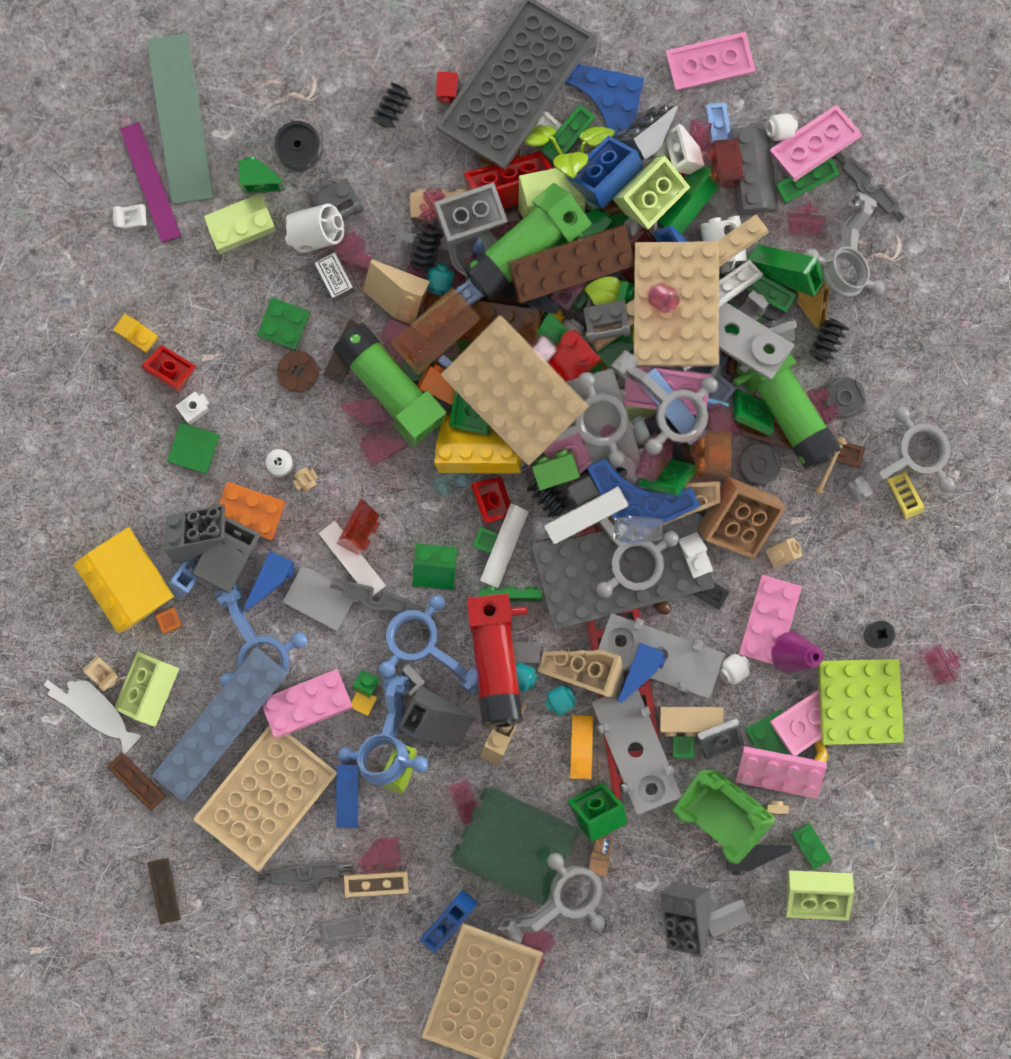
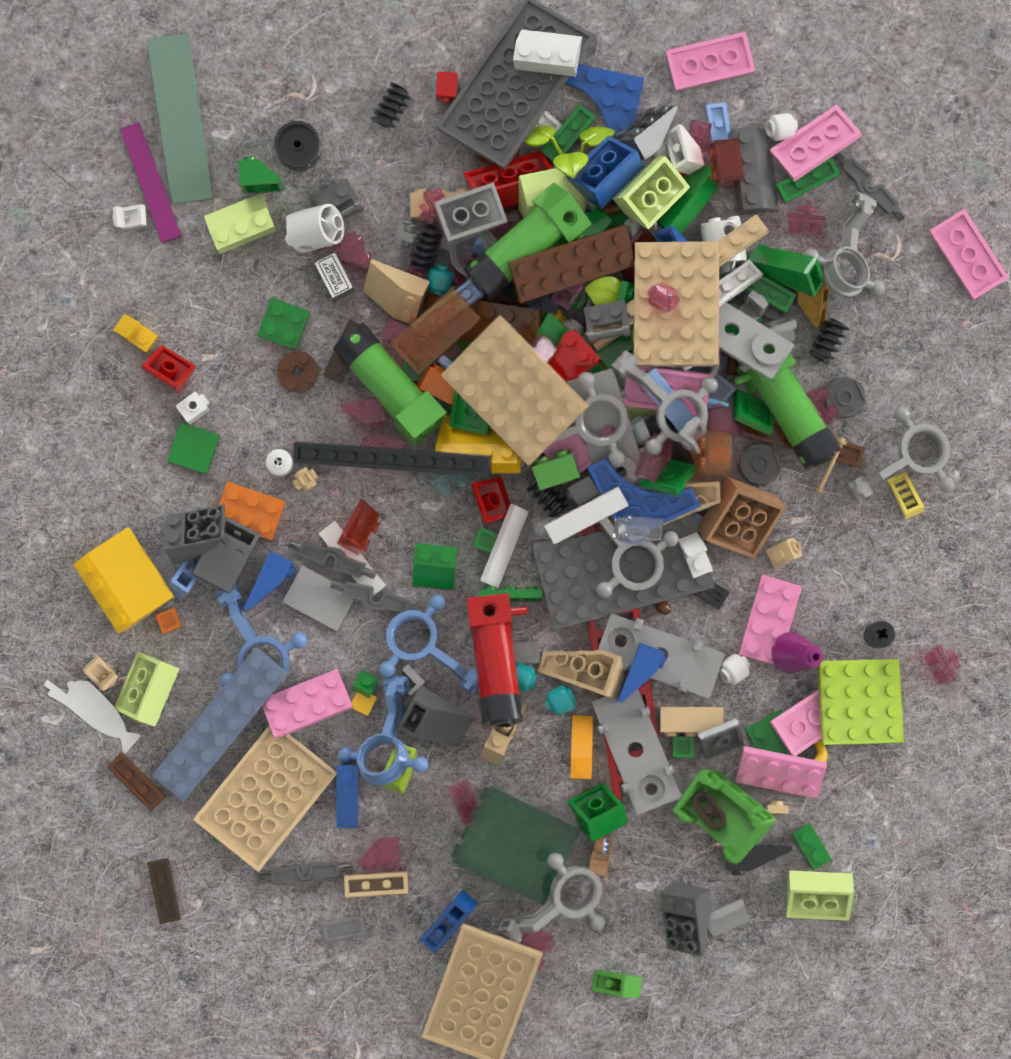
none -> dark grey piece [288,539,377,579]
none -> black plate [293,441,492,477]
none -> white slope [513,29,582,77]
none -> bright green slope [592,970,642,998]
none -> light grey bracket [678,416,707,454]
none -> dark brown plate [692,792,726,830]
none -> bright pink plate [929,209,1009,300]

